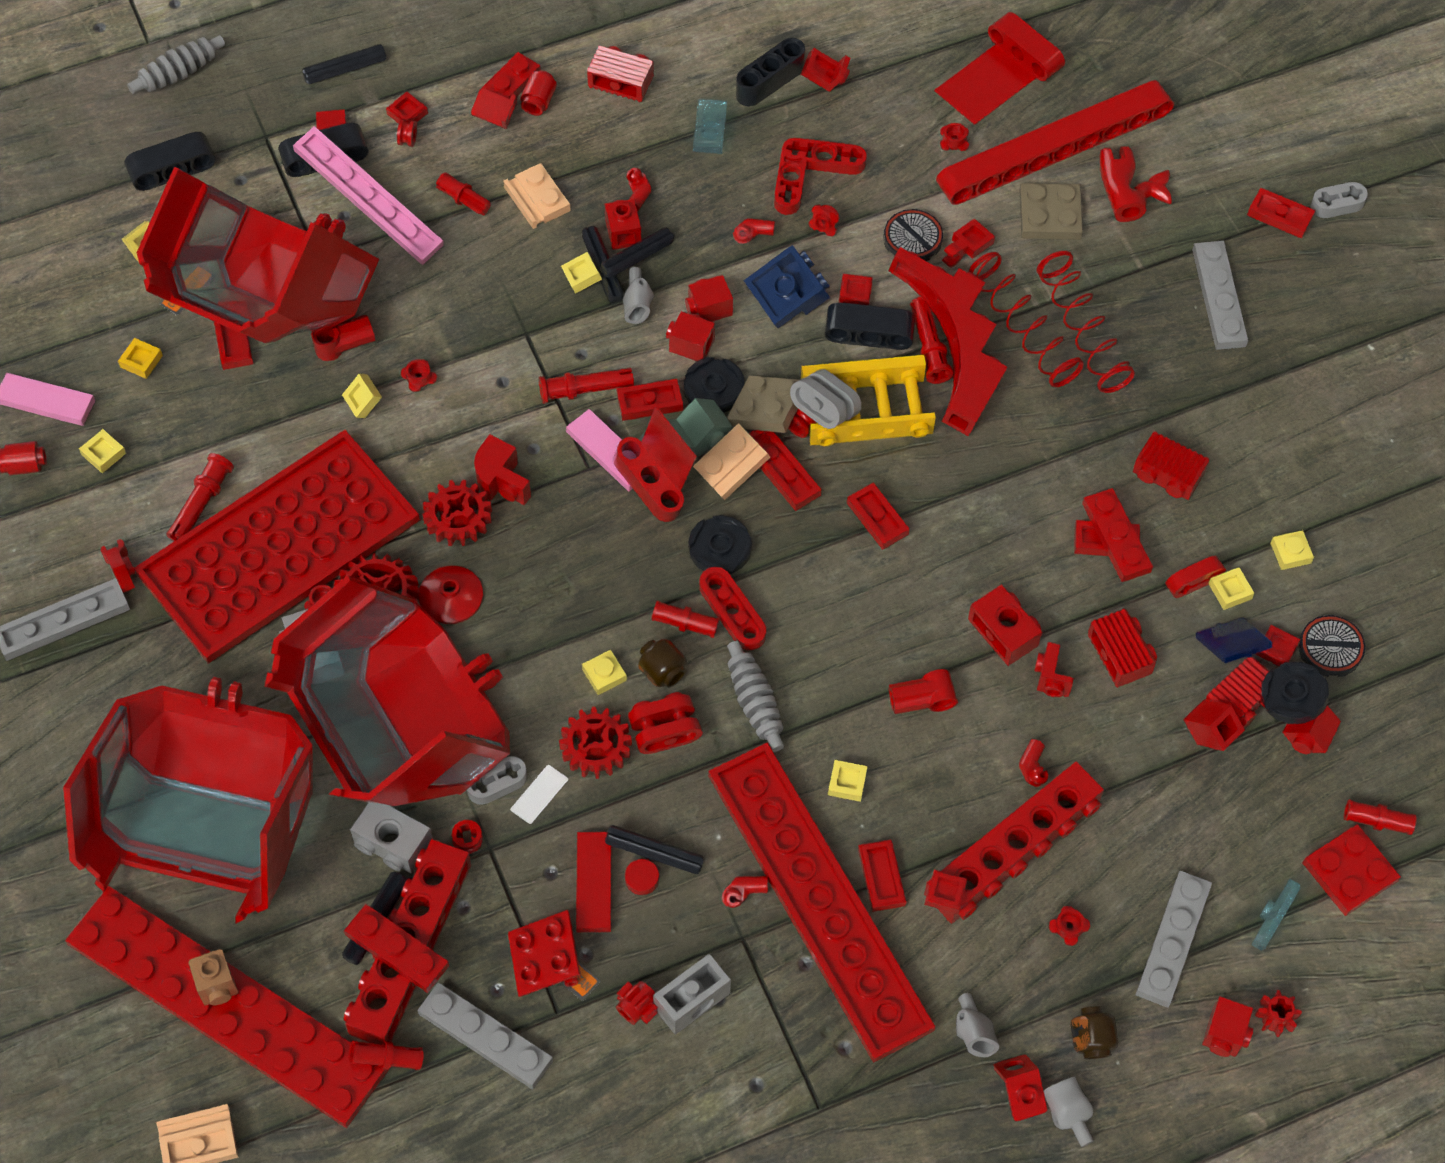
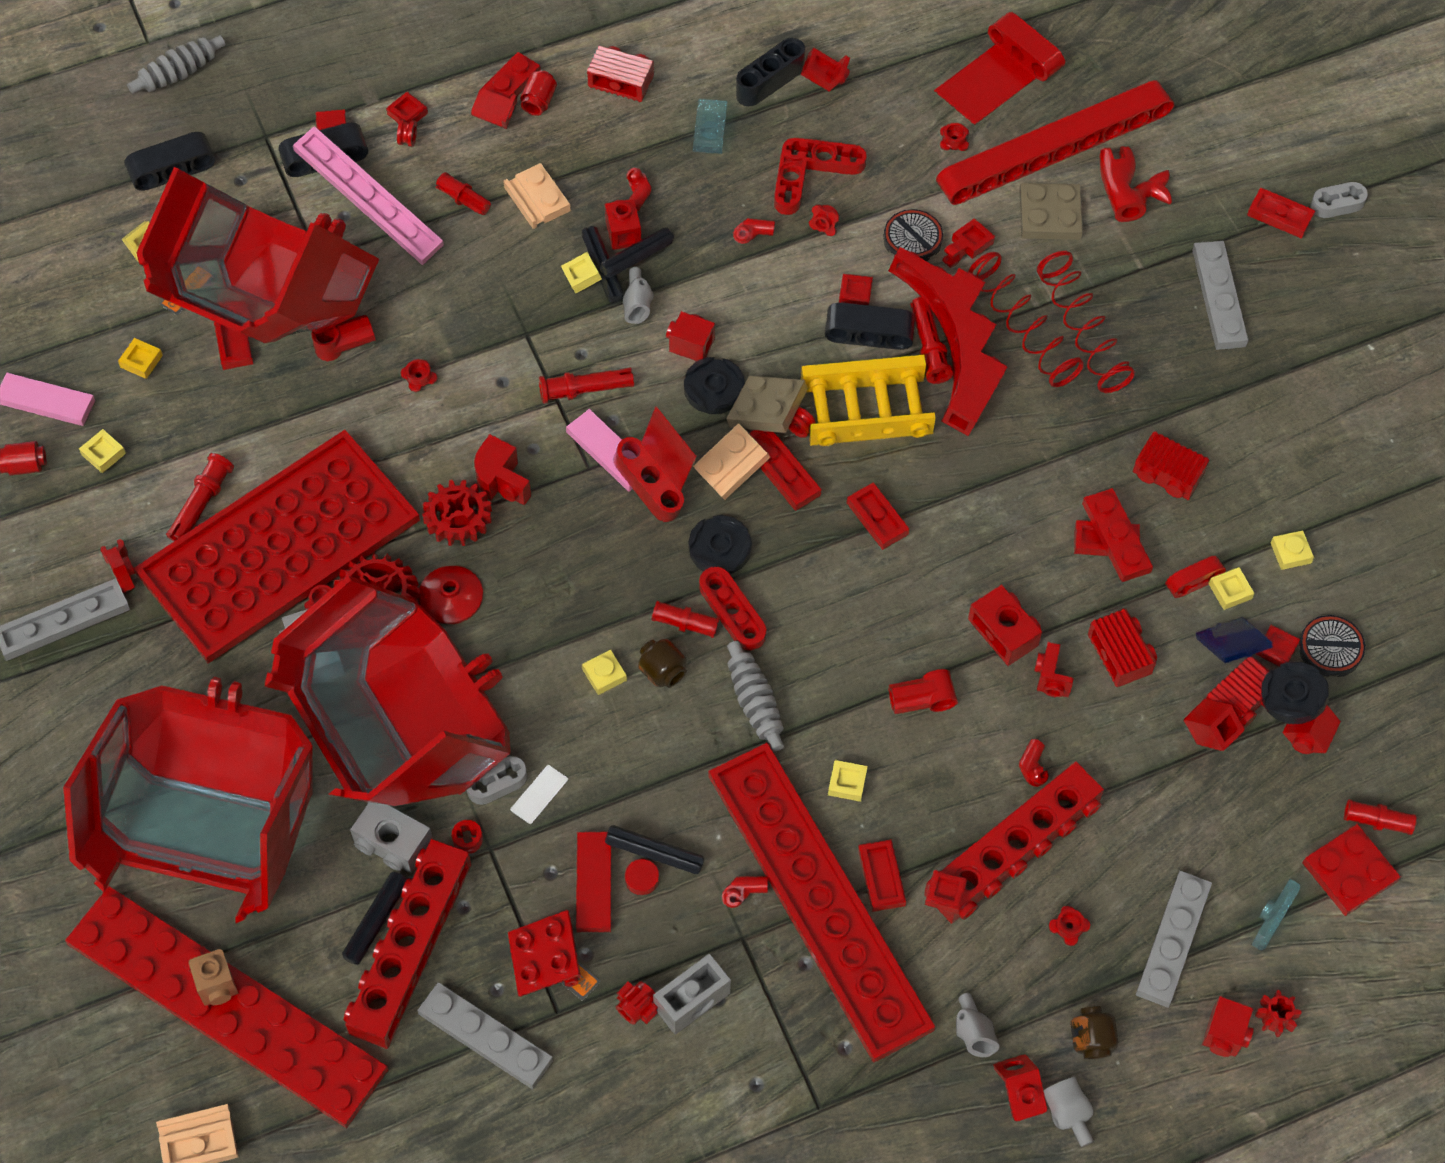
black axle [302,44,386,85] -> none
light yellow plate [342,374,382,418] -> none
red plate [344,904,449,993] -> none
red pin [348,1040,424,1070] -> none
red gear [559,707,632,779] -> none
red plate [616,379,683,421] -> none
red brick [628,692,703,754] -> none
sand green brick [639,398,733,458] -> none
red brick [685,275,733,322] -> none
dark blue plate [744,245,830,328] -> none
light grey brick [790,369,861,429] -> none

